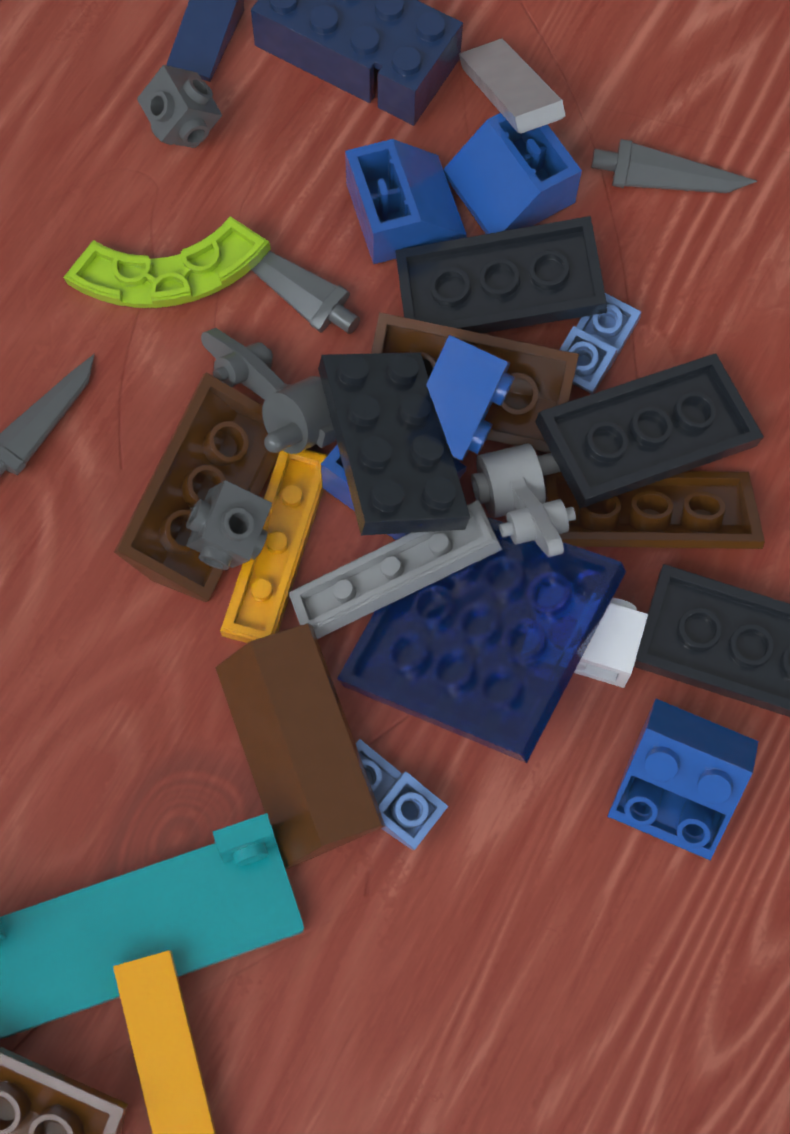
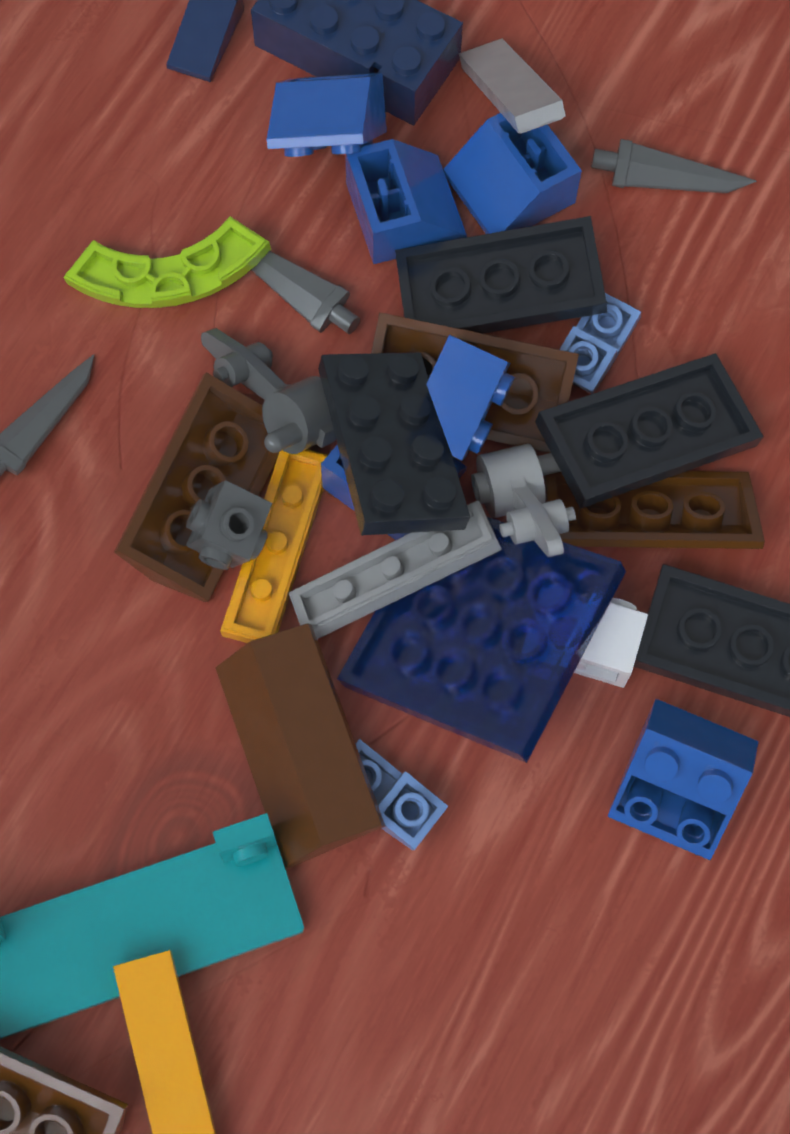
dark grey brick [137,65,223,148] -> none
none -> blue slope [267,73,387,157]

